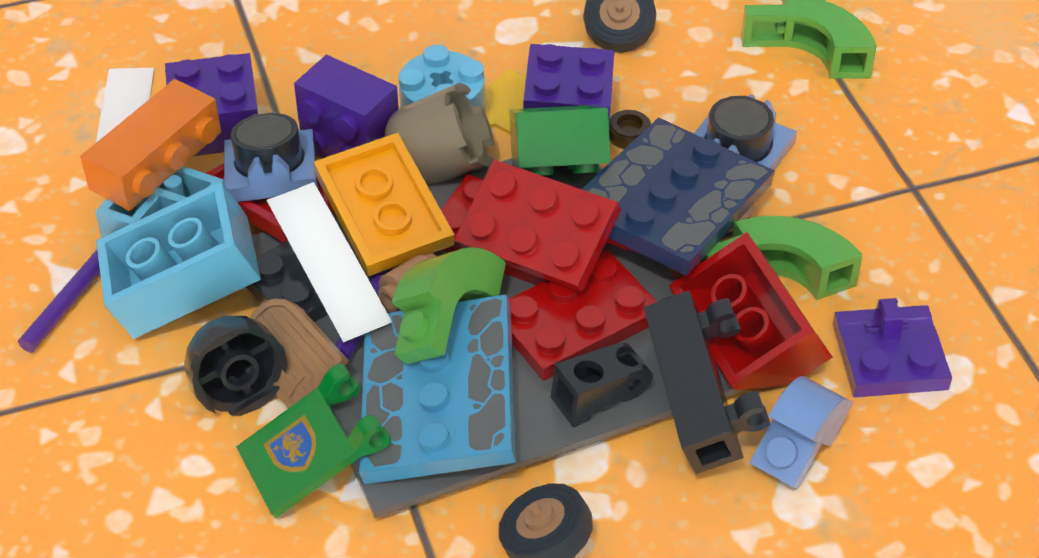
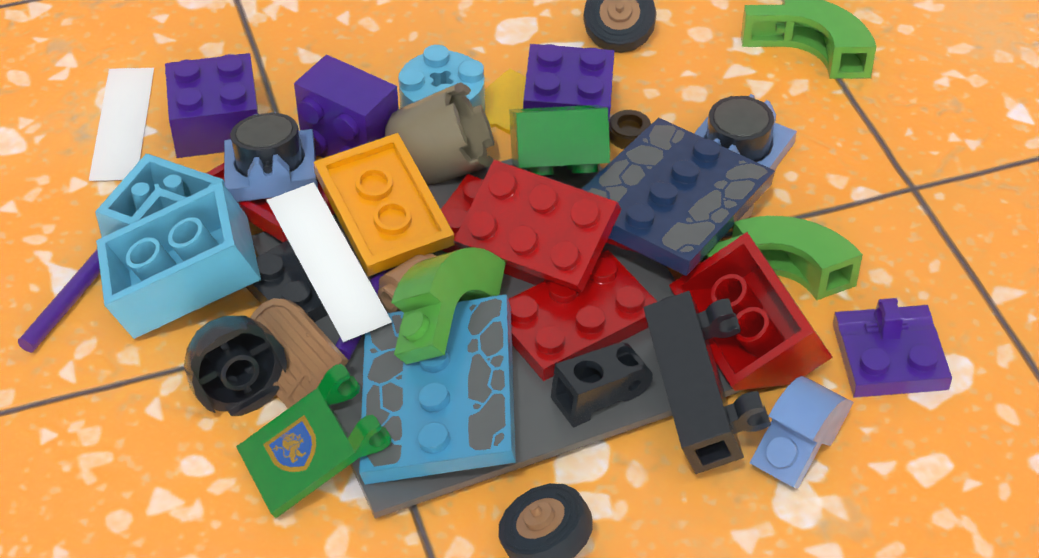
orange brick [80,79,221,211] -> none

